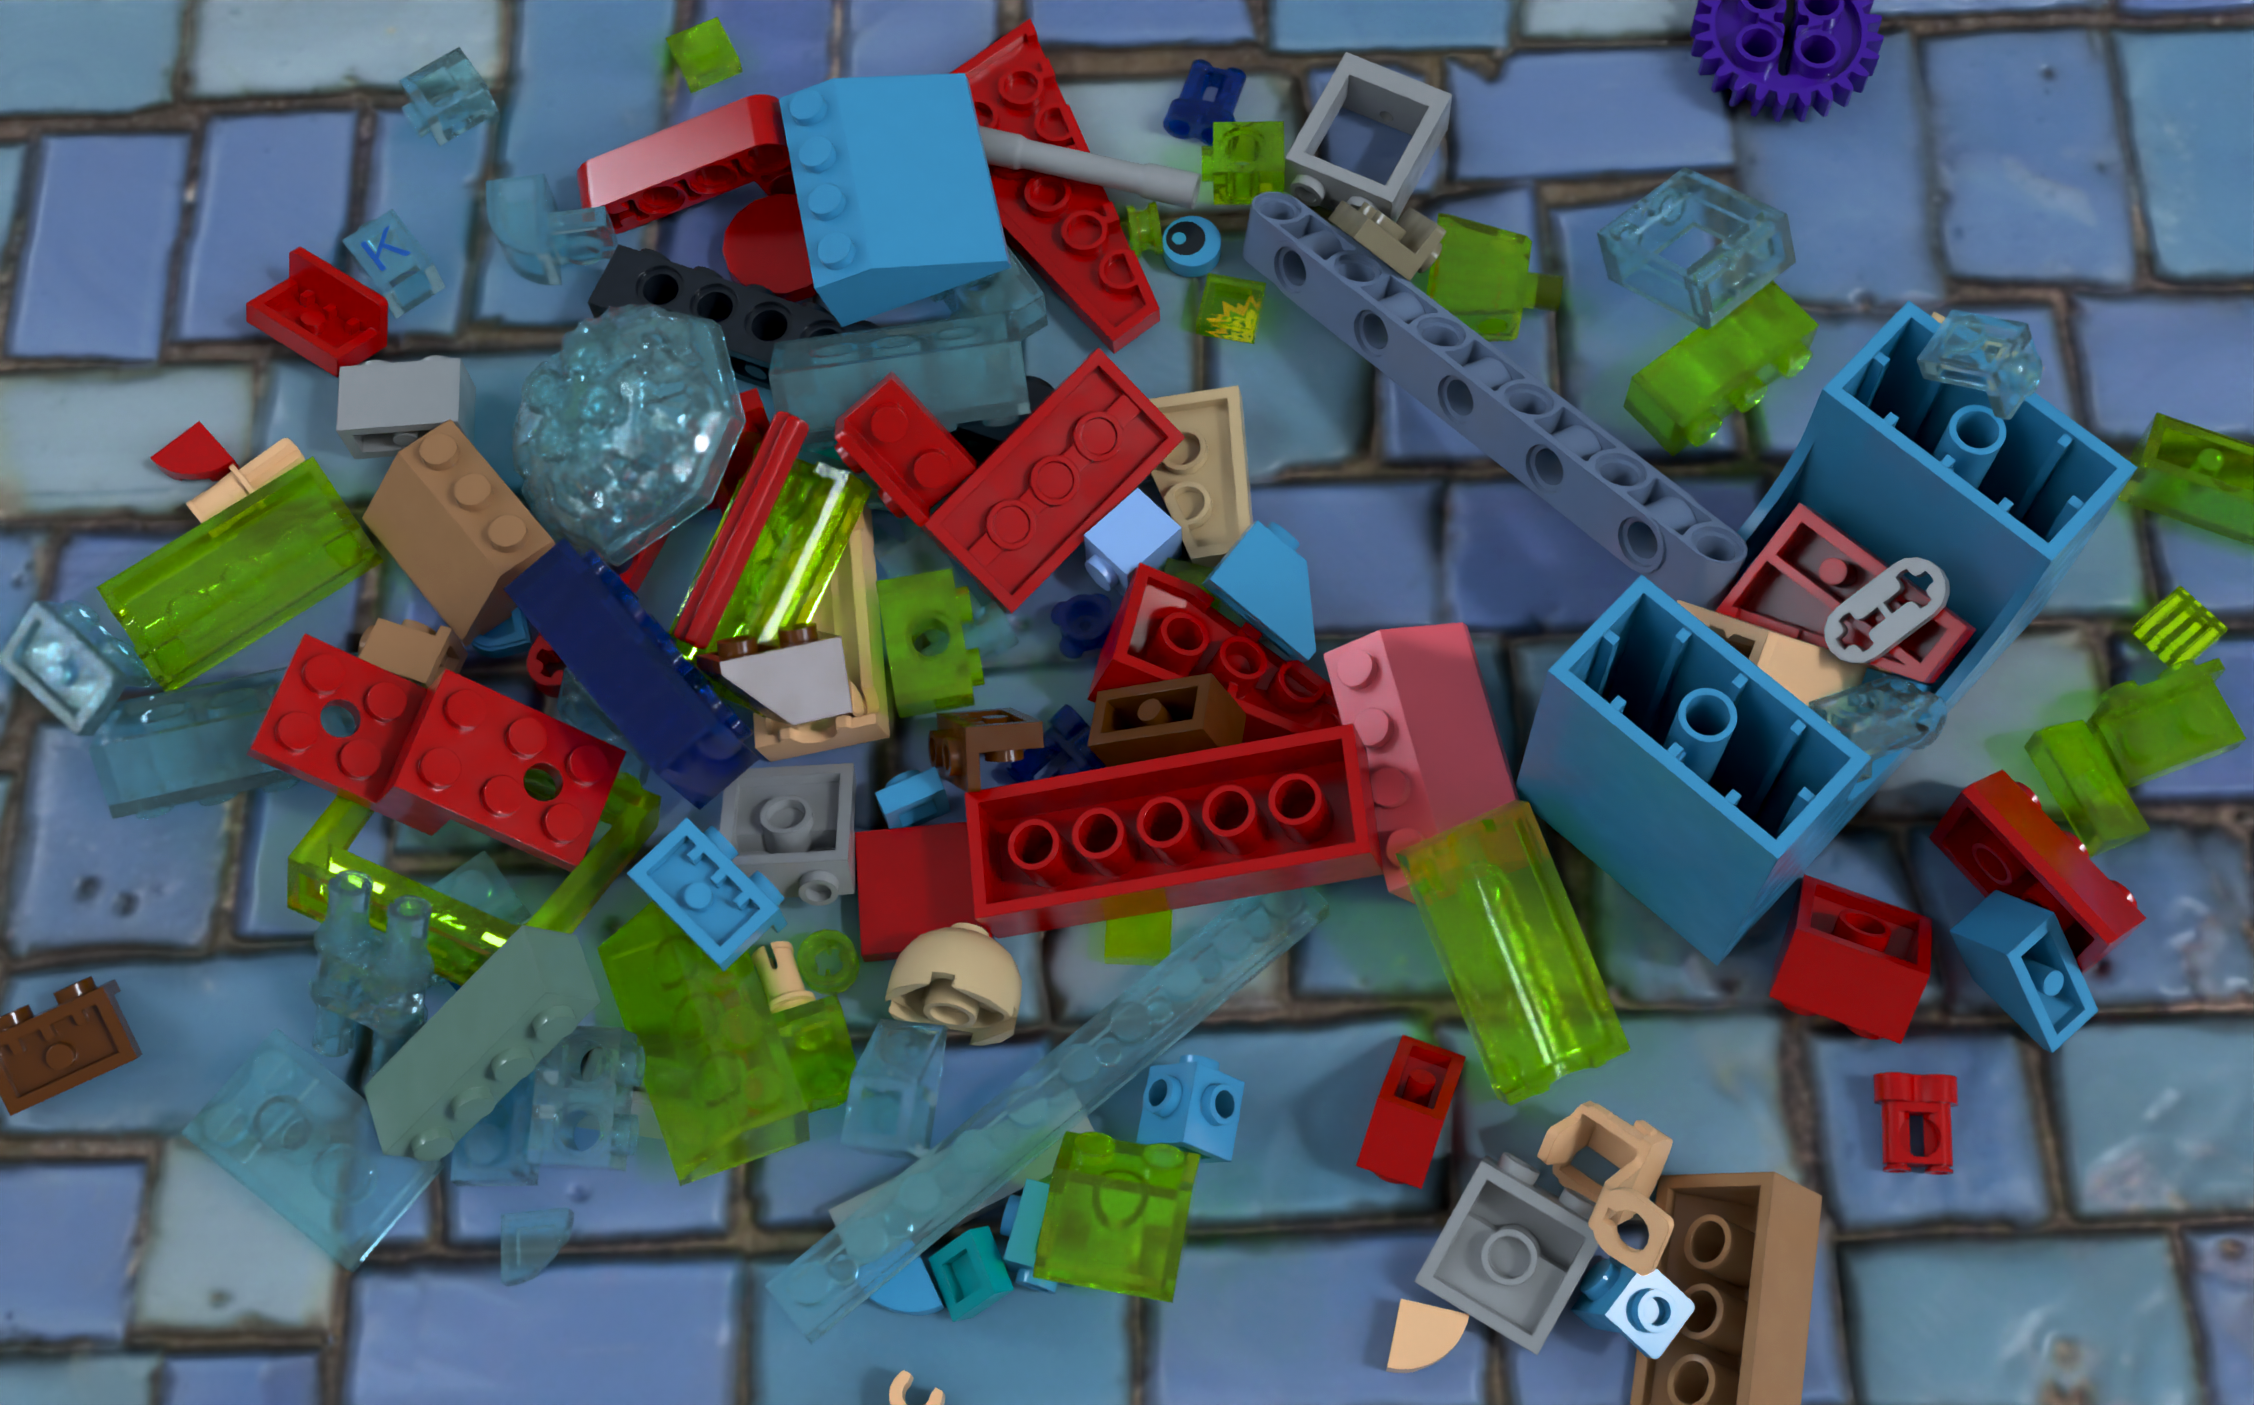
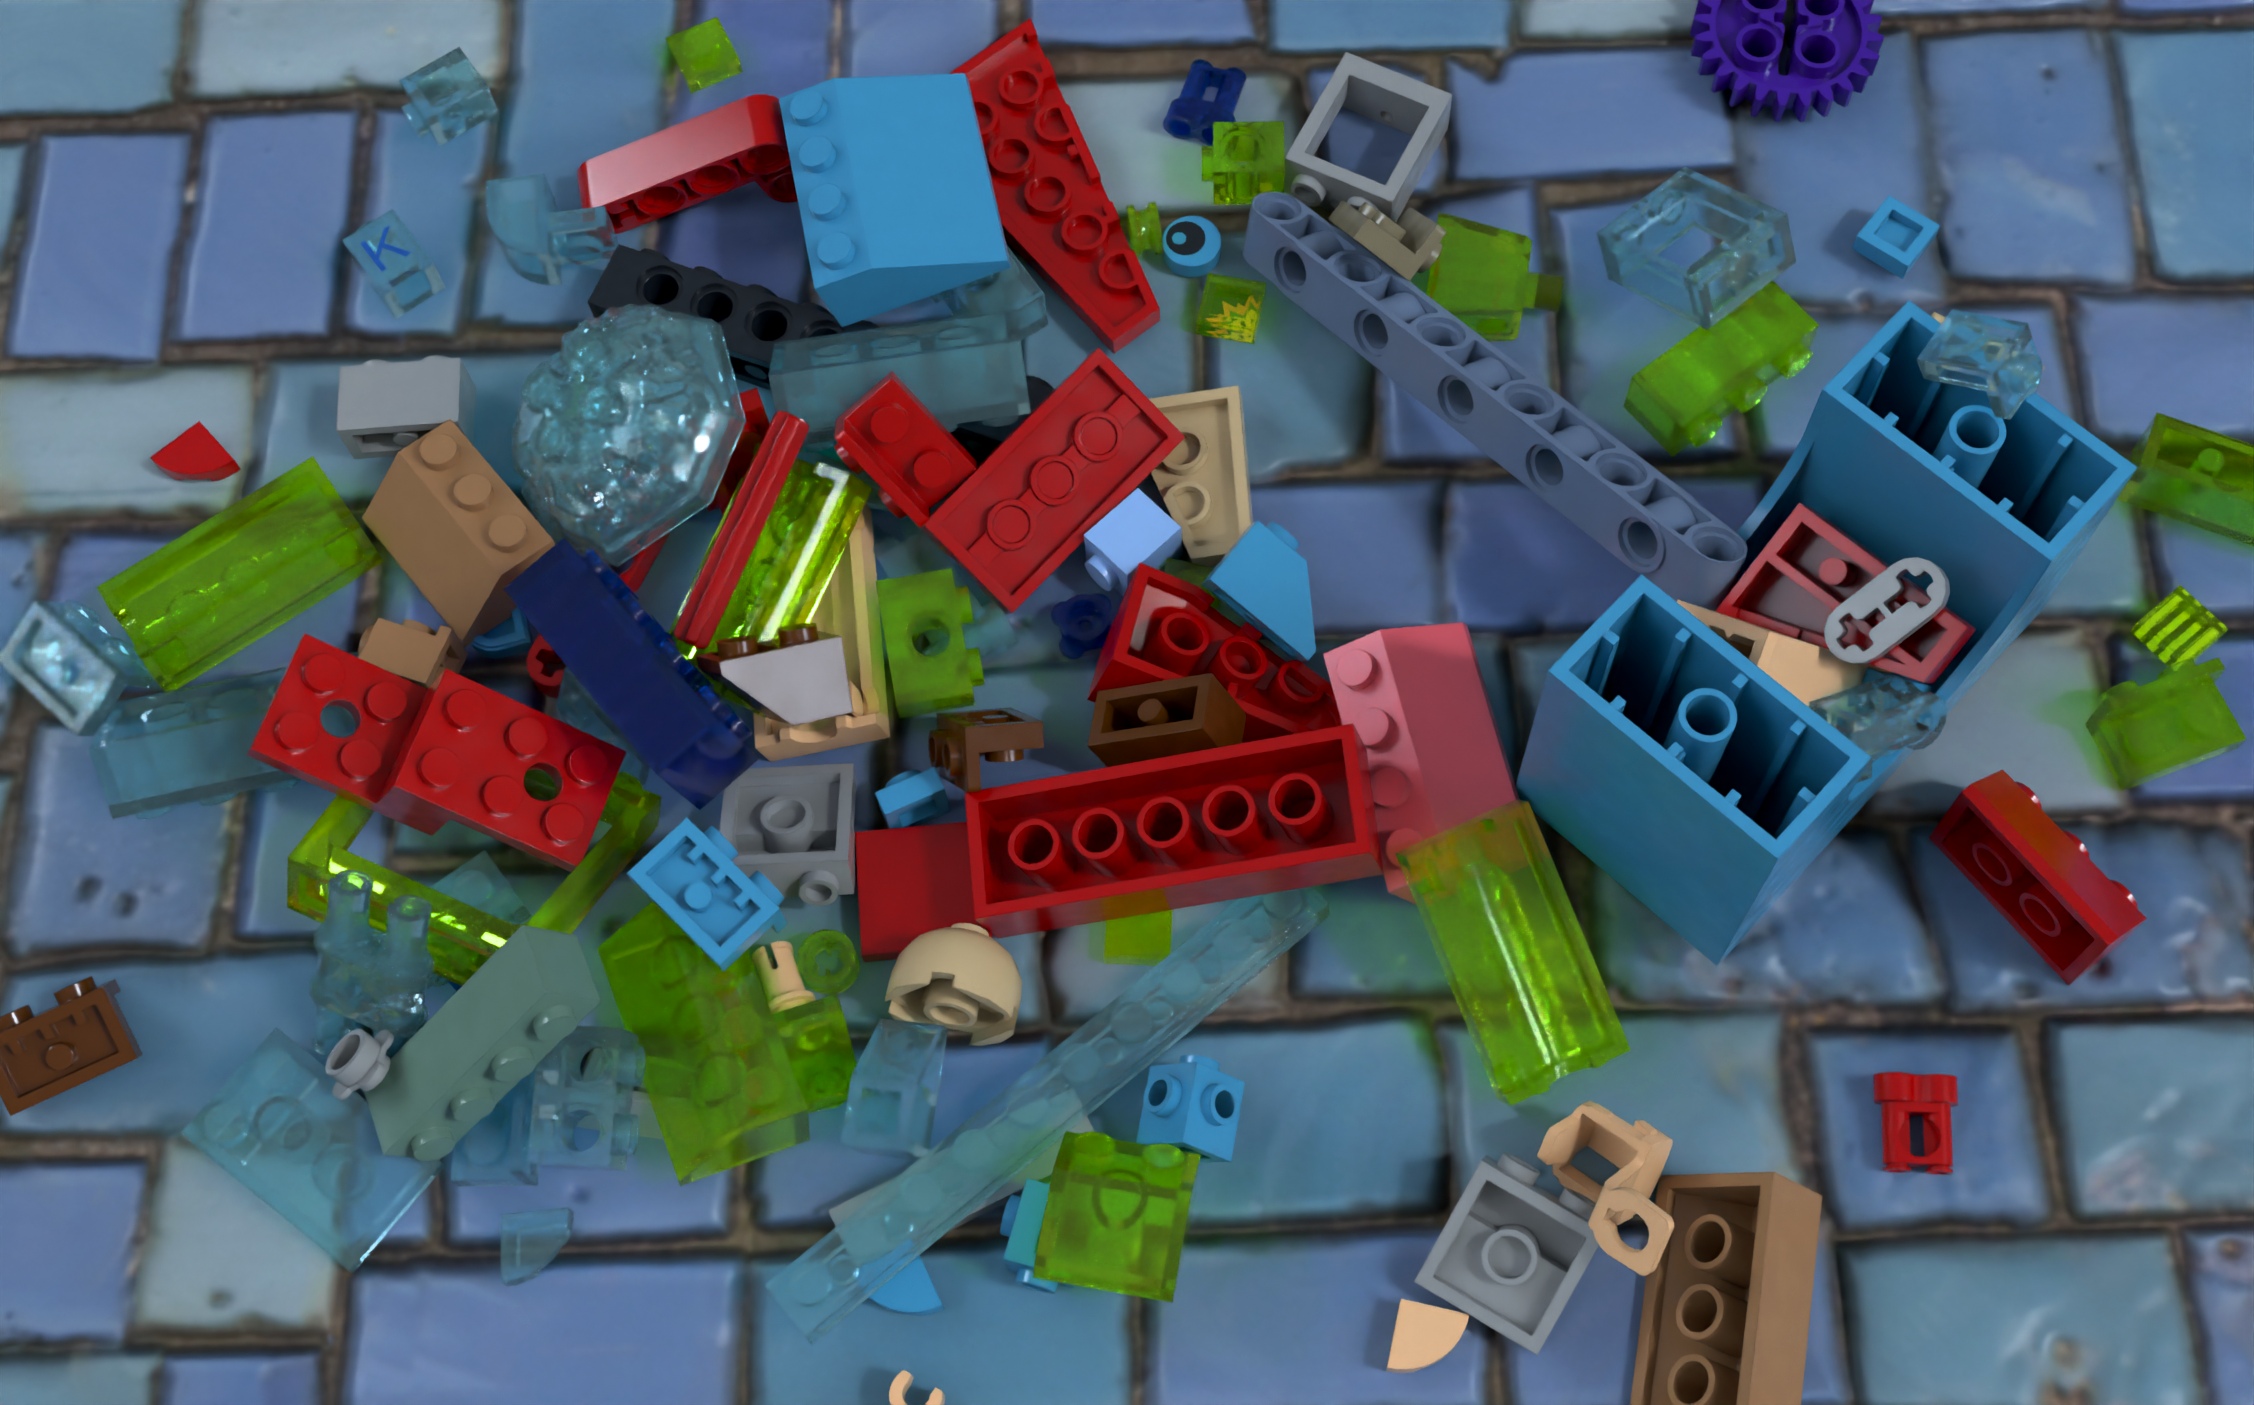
light nougat axle [185,438,305,535] -> none
red bracket [246,247,388,378] -> none
red tile [722,194,817,302] -> none
teal plate [928,1226,1014,1322] -> none
light grey piece [979,126,1201,209] -> none
clear blue piece [1005,704,1106,783] -> none
red slope [1356,1034,1466,1189] -> none
dark azure bracket [1571,1256,1695,1359] -> none
red slope [1769,874,1932,1044] -> none
dark azure slope [1950,889,2099,1053] -> none
clear neon green slope [2024,719,2150,858] -> none
none -> light grey plate [325,1029,394,1100]
none -> dark azure plate [1852,195,1941,279]

